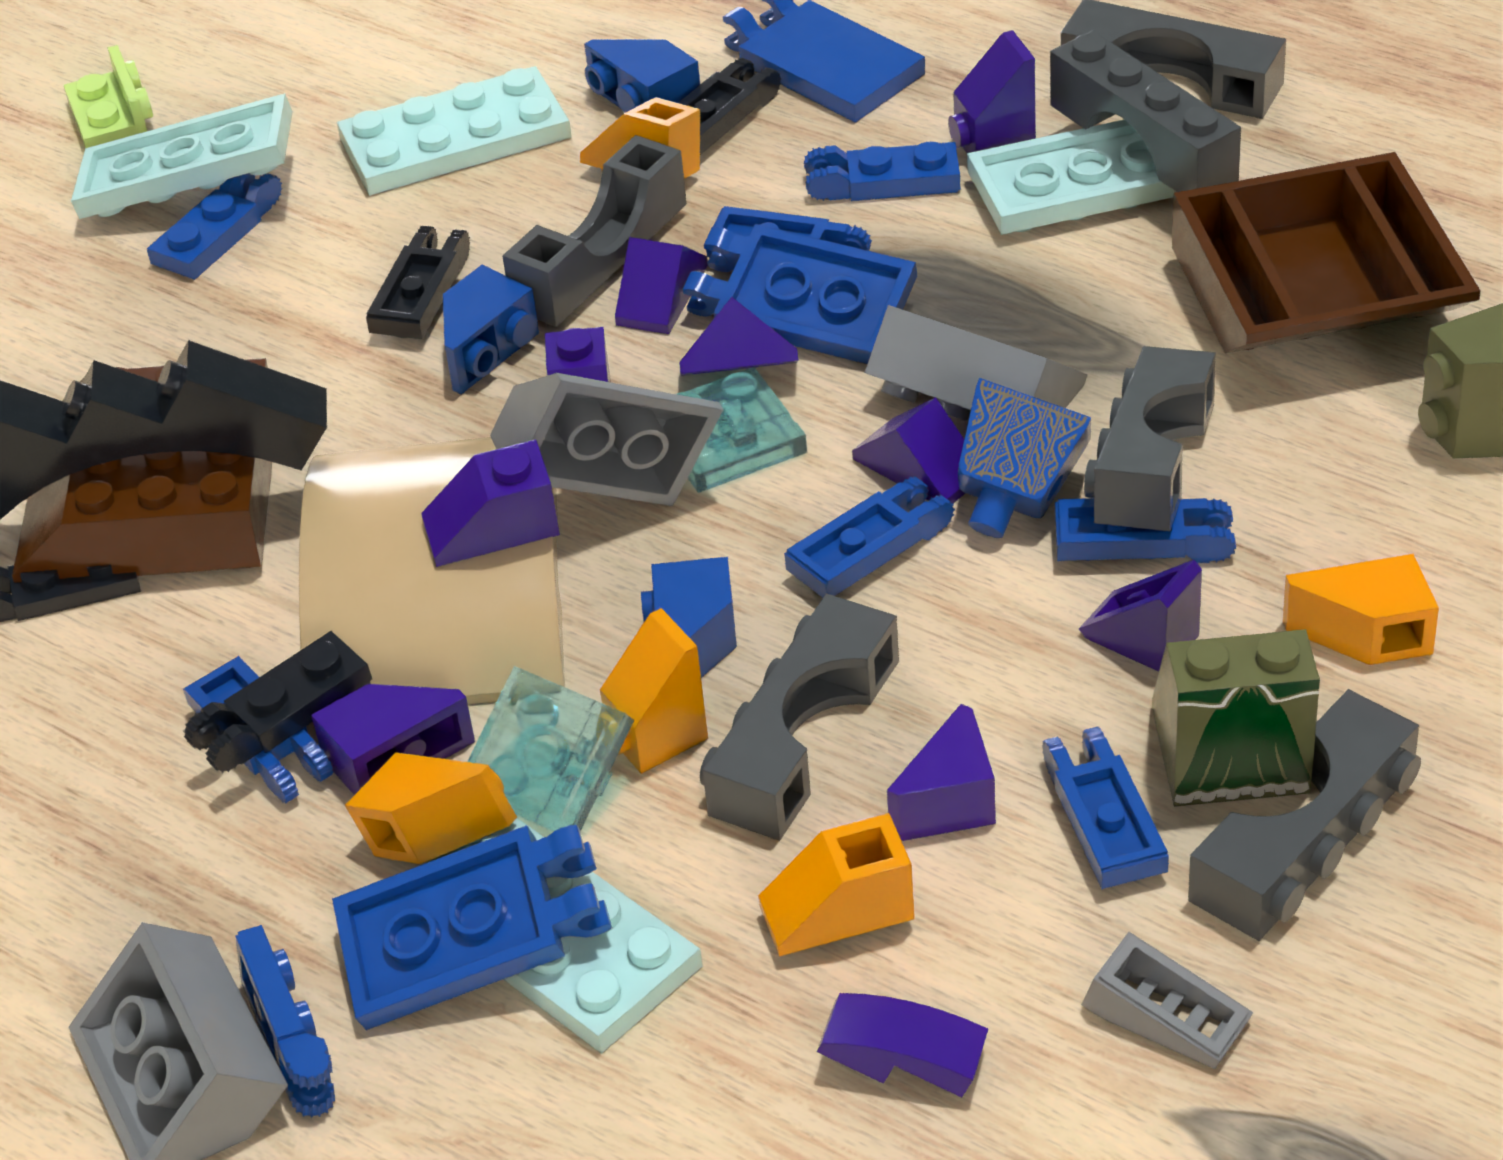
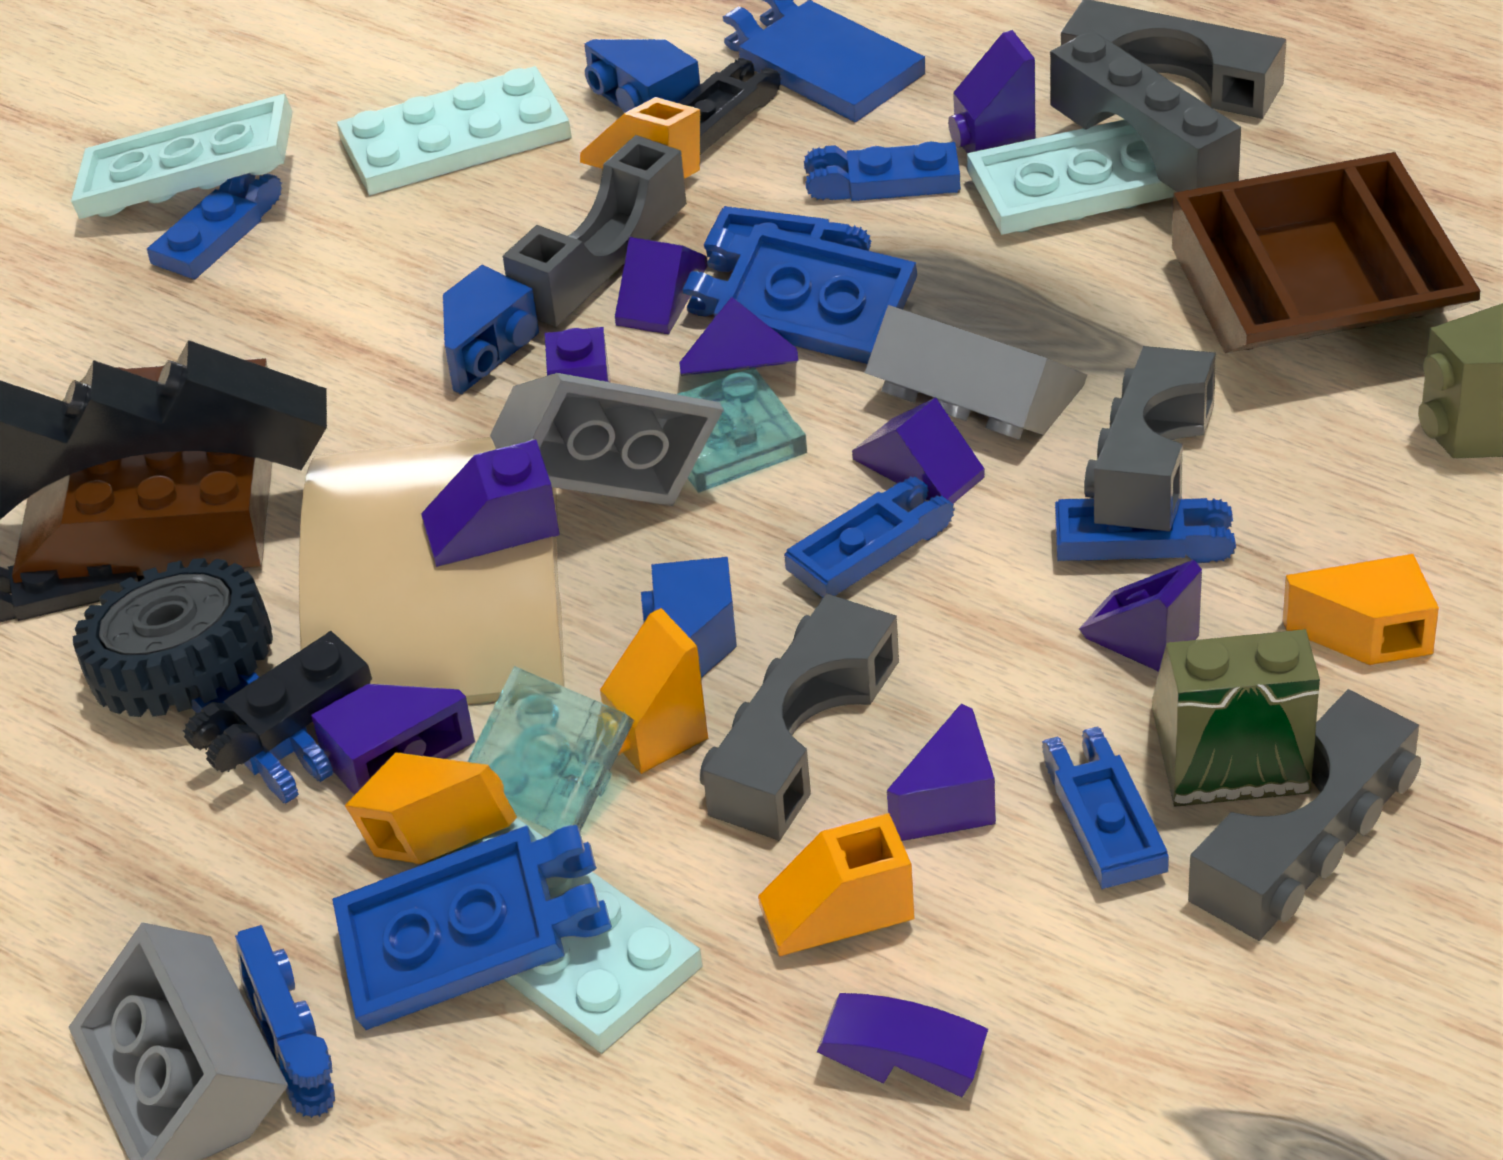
yellowish green bracket [64,45,153,148] -> none
black hinge [366,226,470,339] -> none
blue torso [958,378,1091,538] -> none
light grey slope [1081,932,1253,1069] -> none
none -> black wheel [73,558,273,717]

